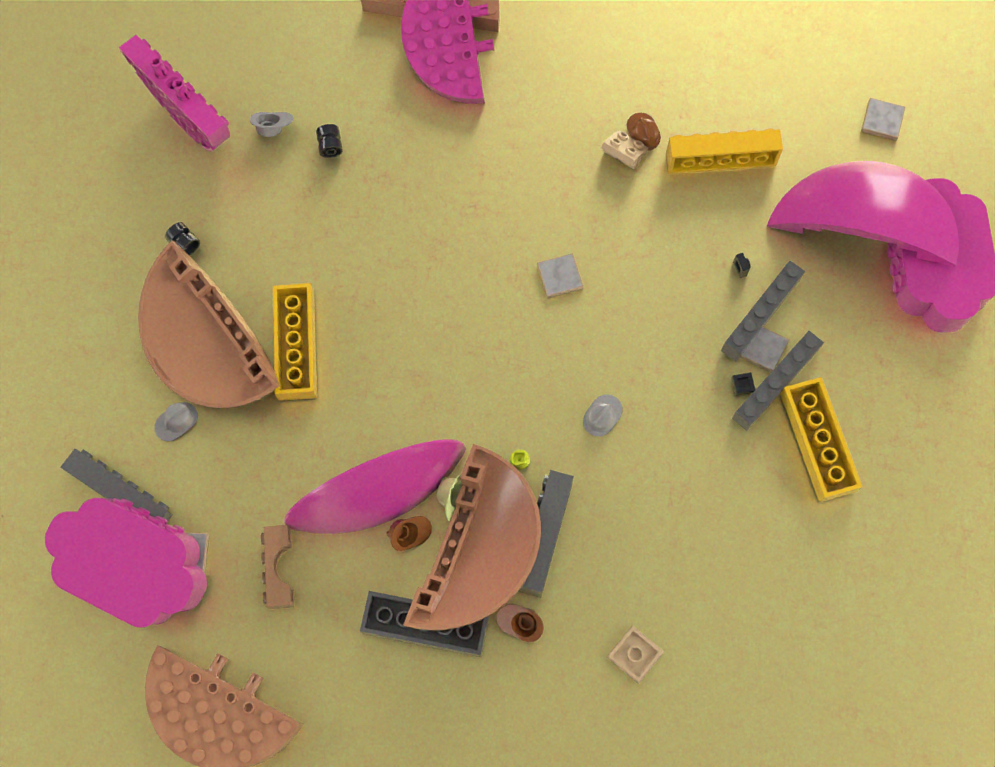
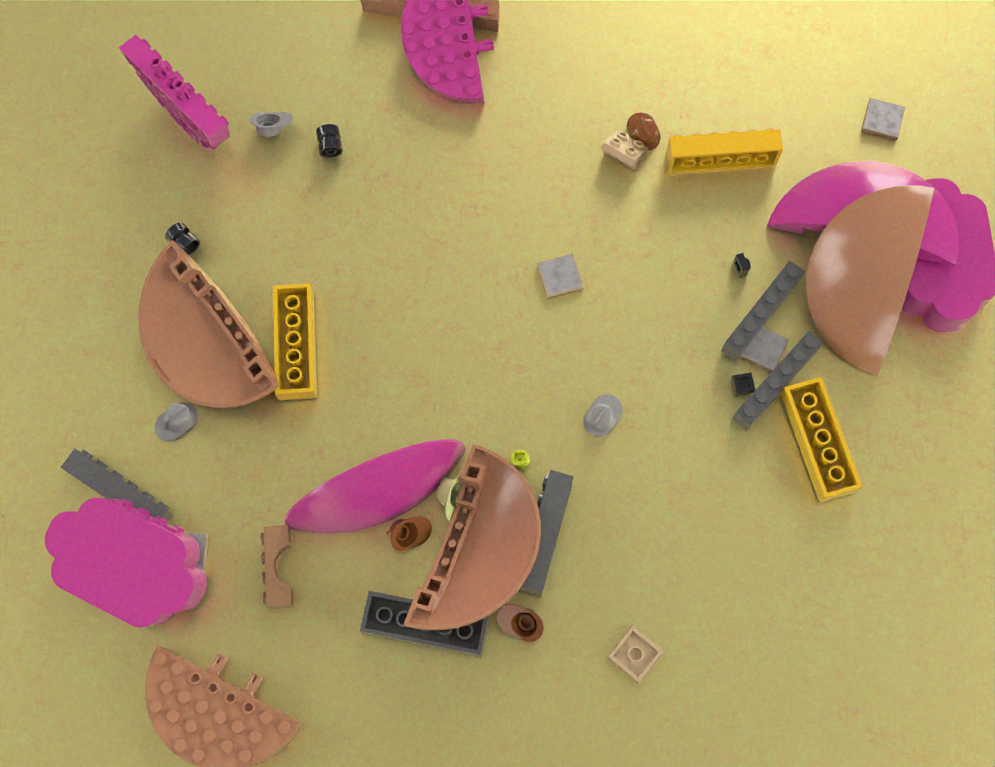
none -> nougat brick [806,185,934,376]

